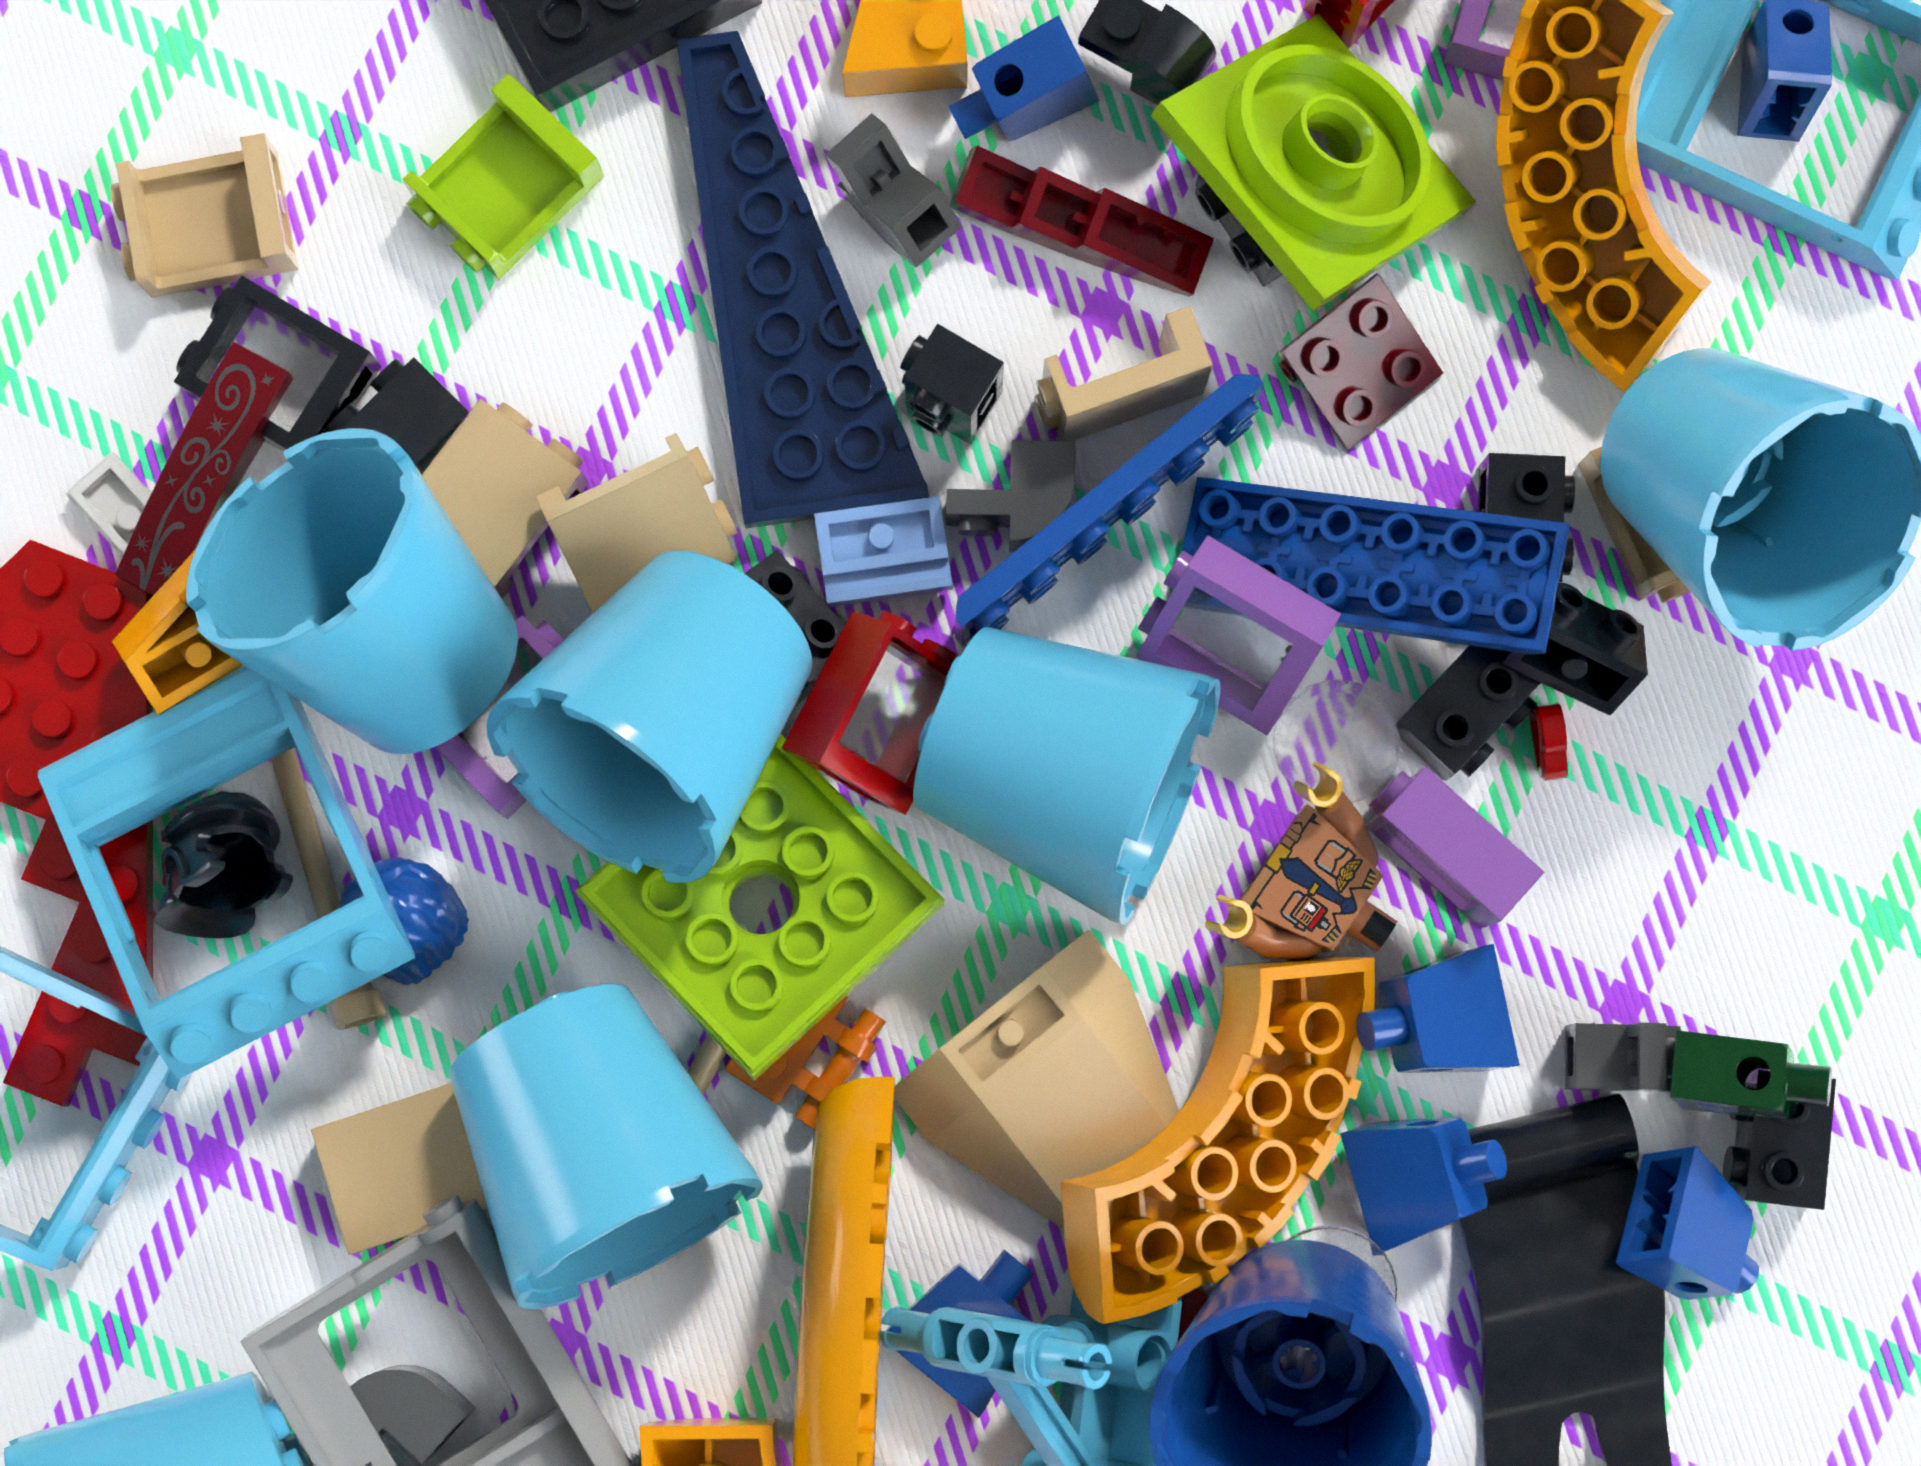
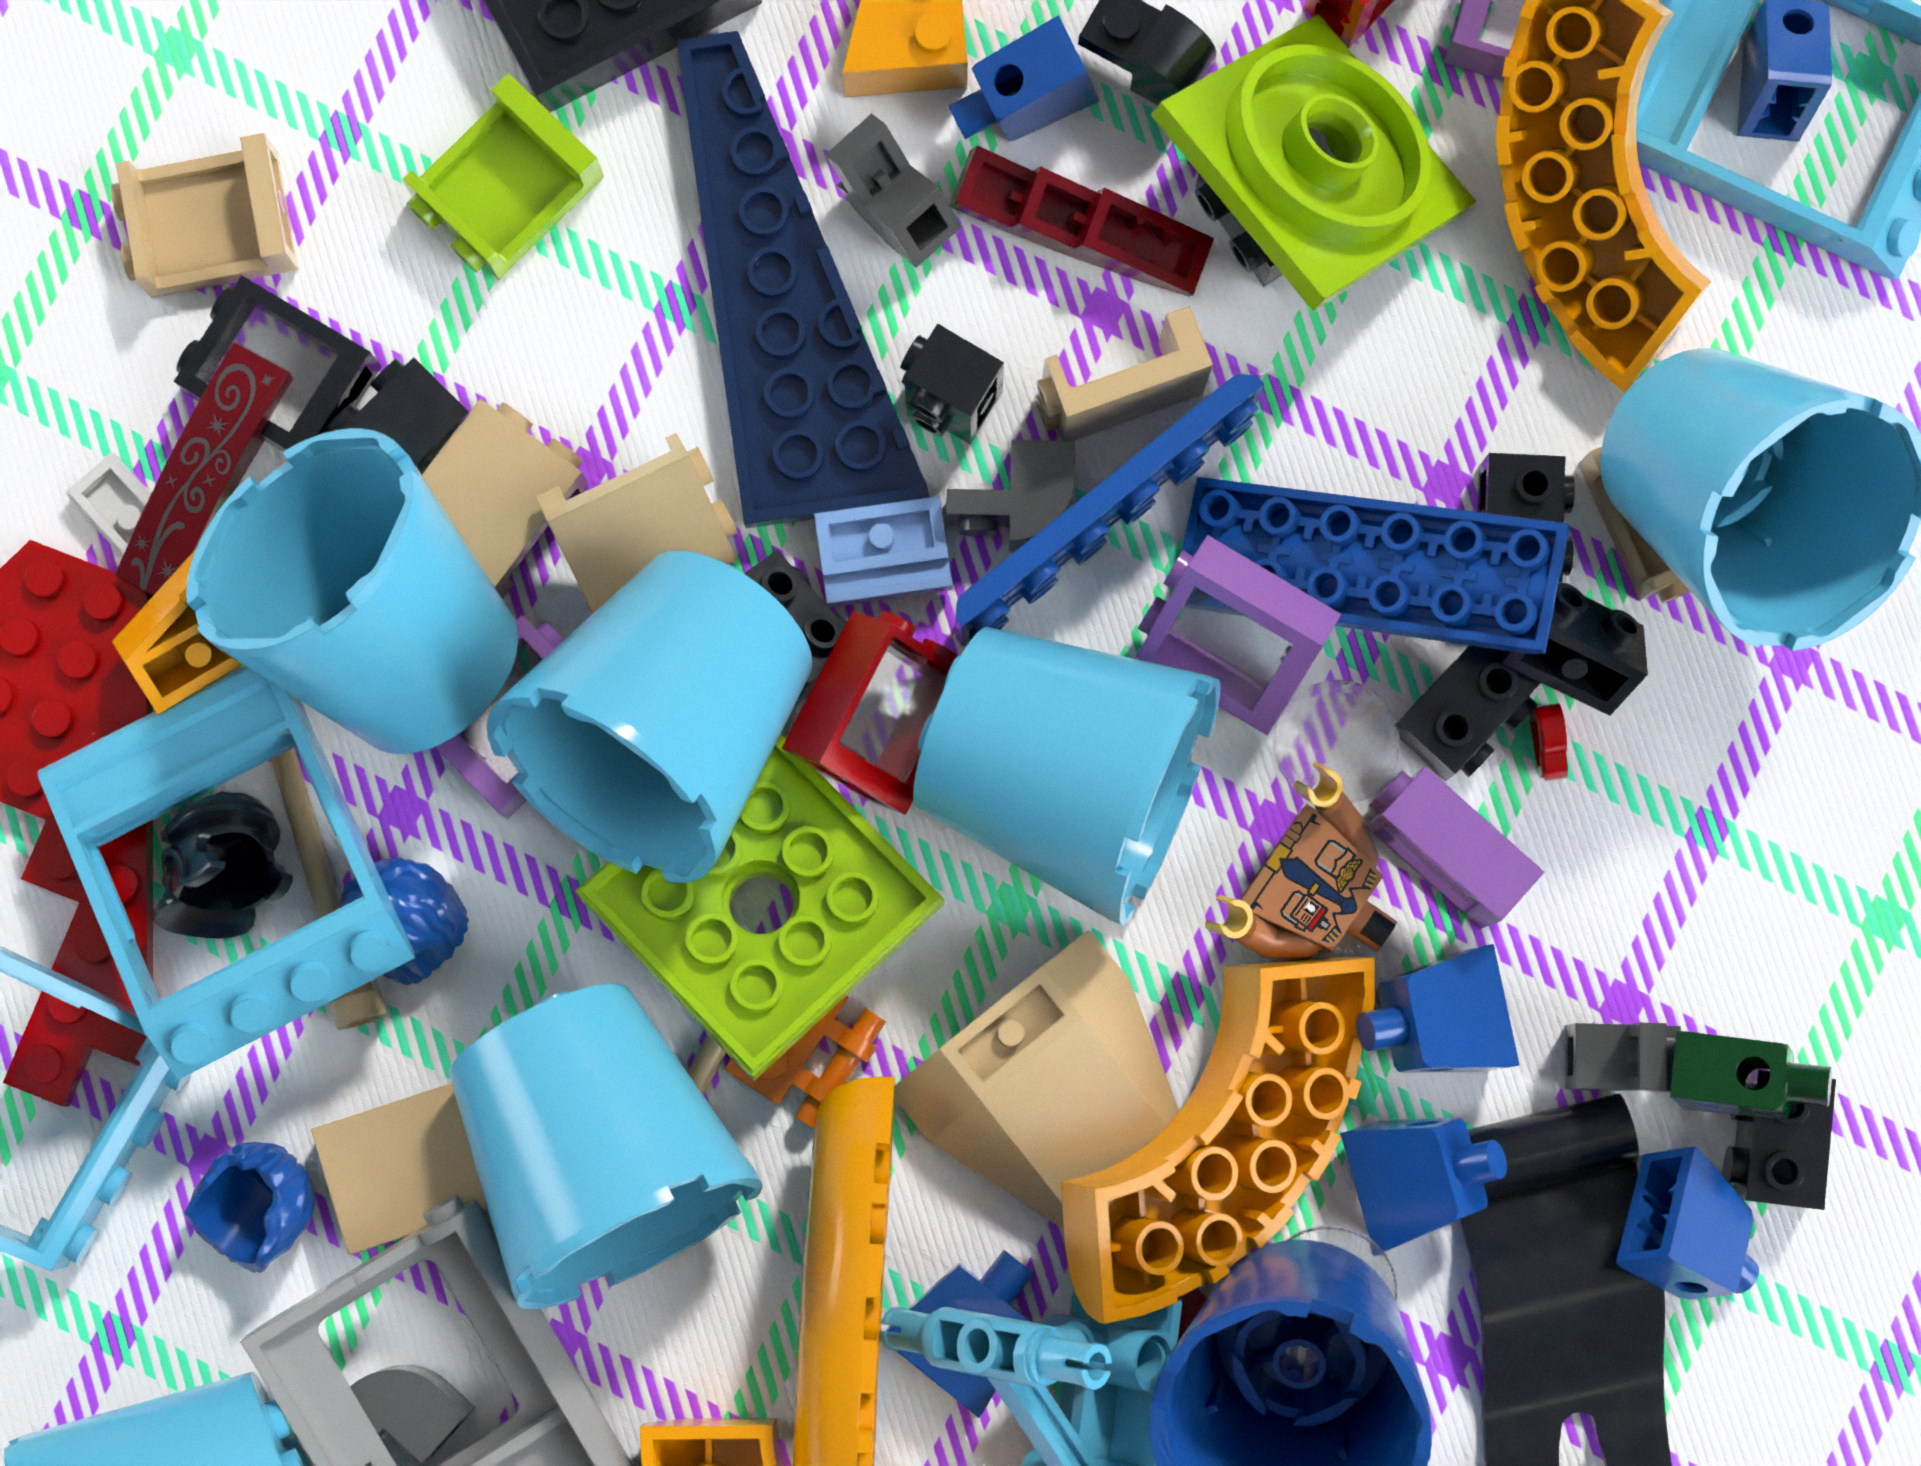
hinge [1279,273,1443,450] -> none
none -> blue hair [184,1142,315,1273]

